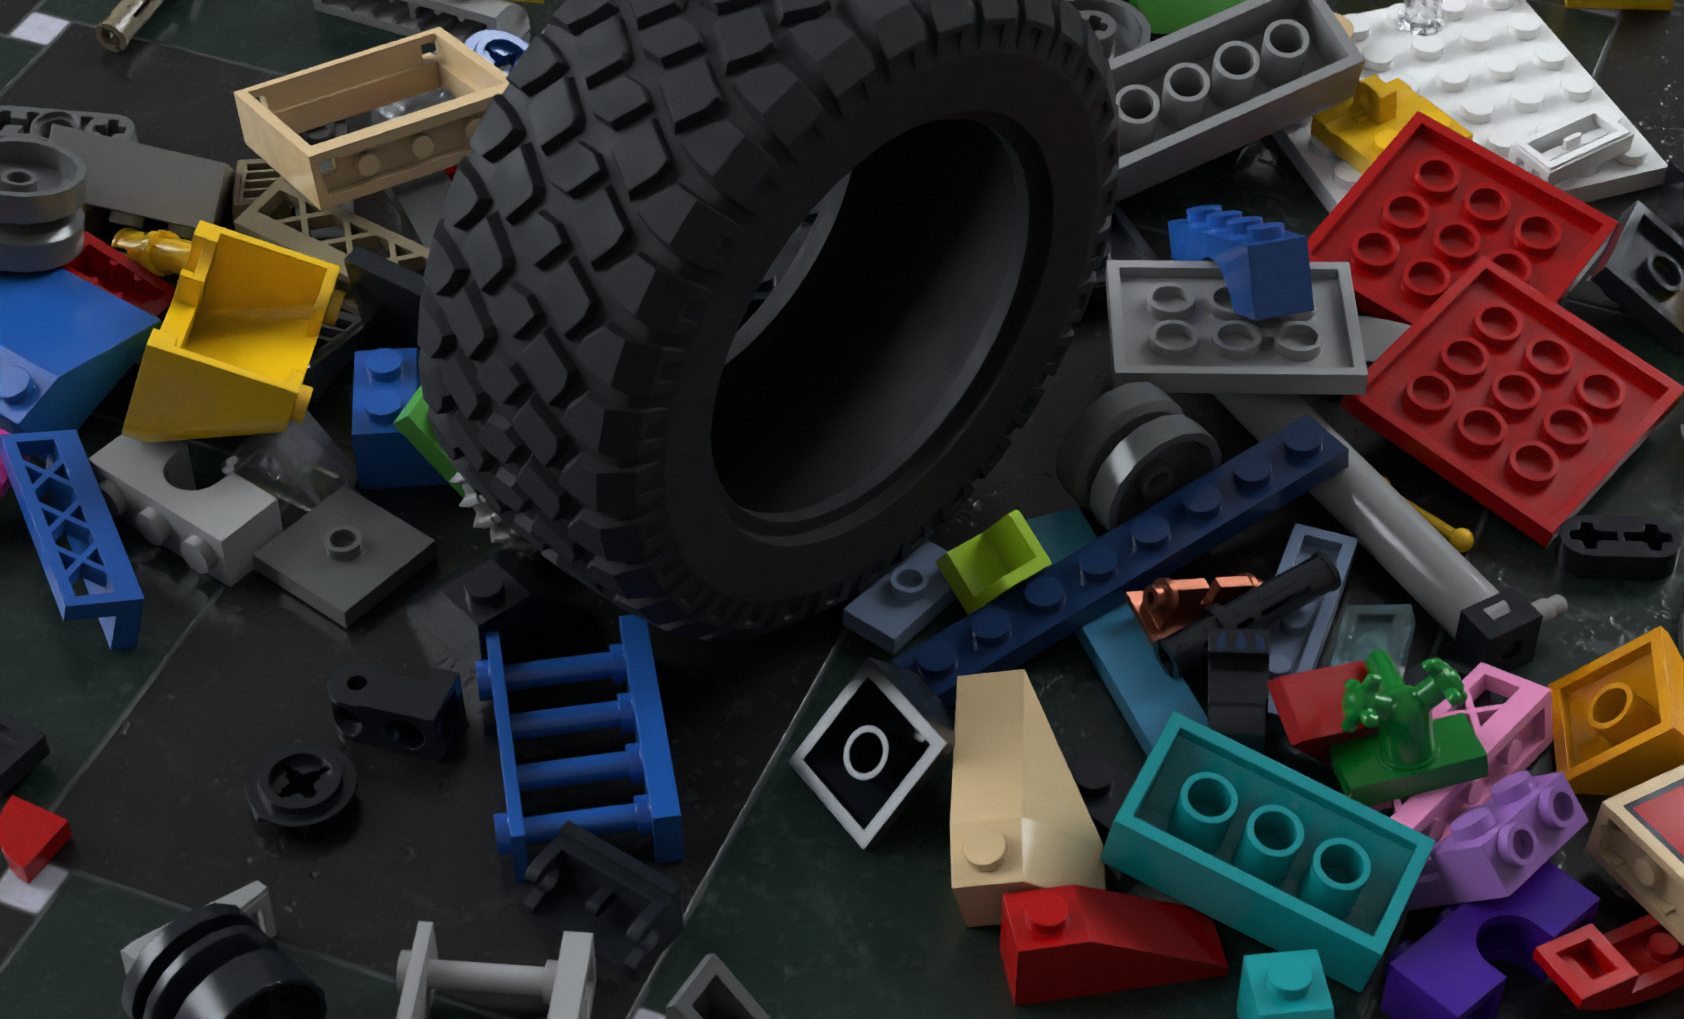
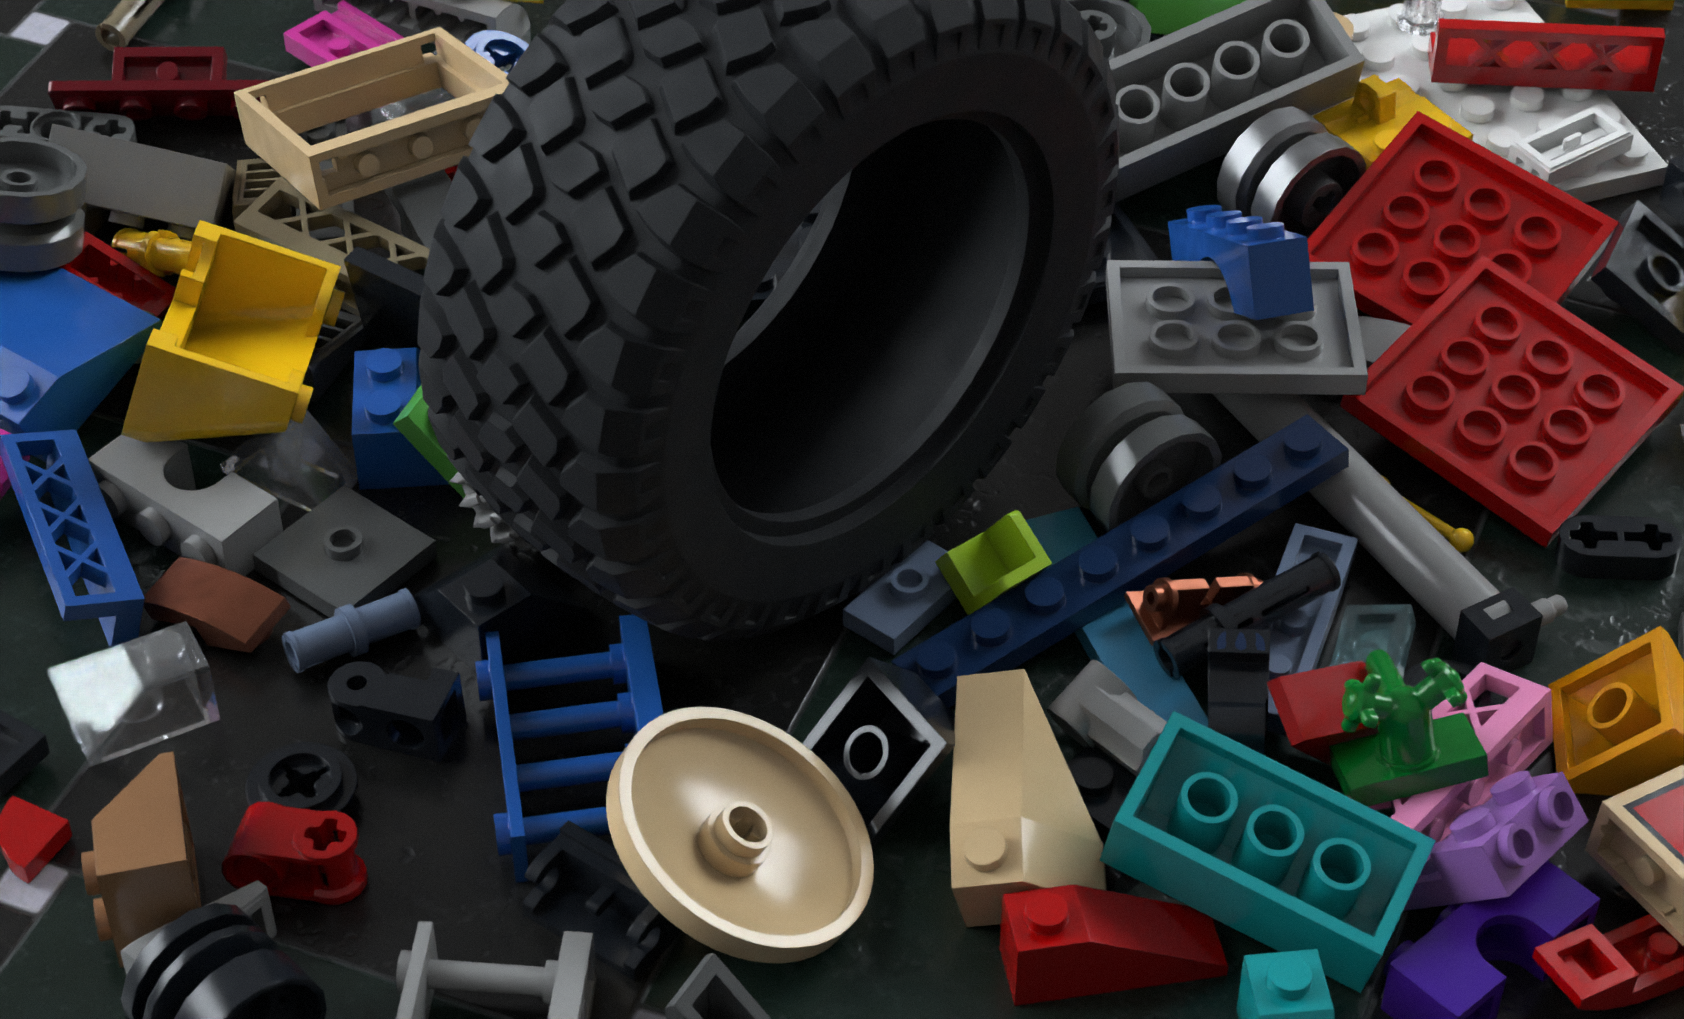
none -> clear slope [47,621,220,767]
none -> dark red bracket [48,47,269,121]
none -> medium nougat slope [81,751,202,968]
none -> copper slope [143,556,291,653]
none -> red piece [222,802,368,905]
none -> sand blue pin [282,588,421,674]
none -> dark pink plate [283,0,405,67]
none -> tan dish [606,706,874,963]
none -> light grey piece [1046,659,1167,777]
none -> flat silver wheel [1217,106,1366,239]
none -> red fence [1428,18,1666,92]

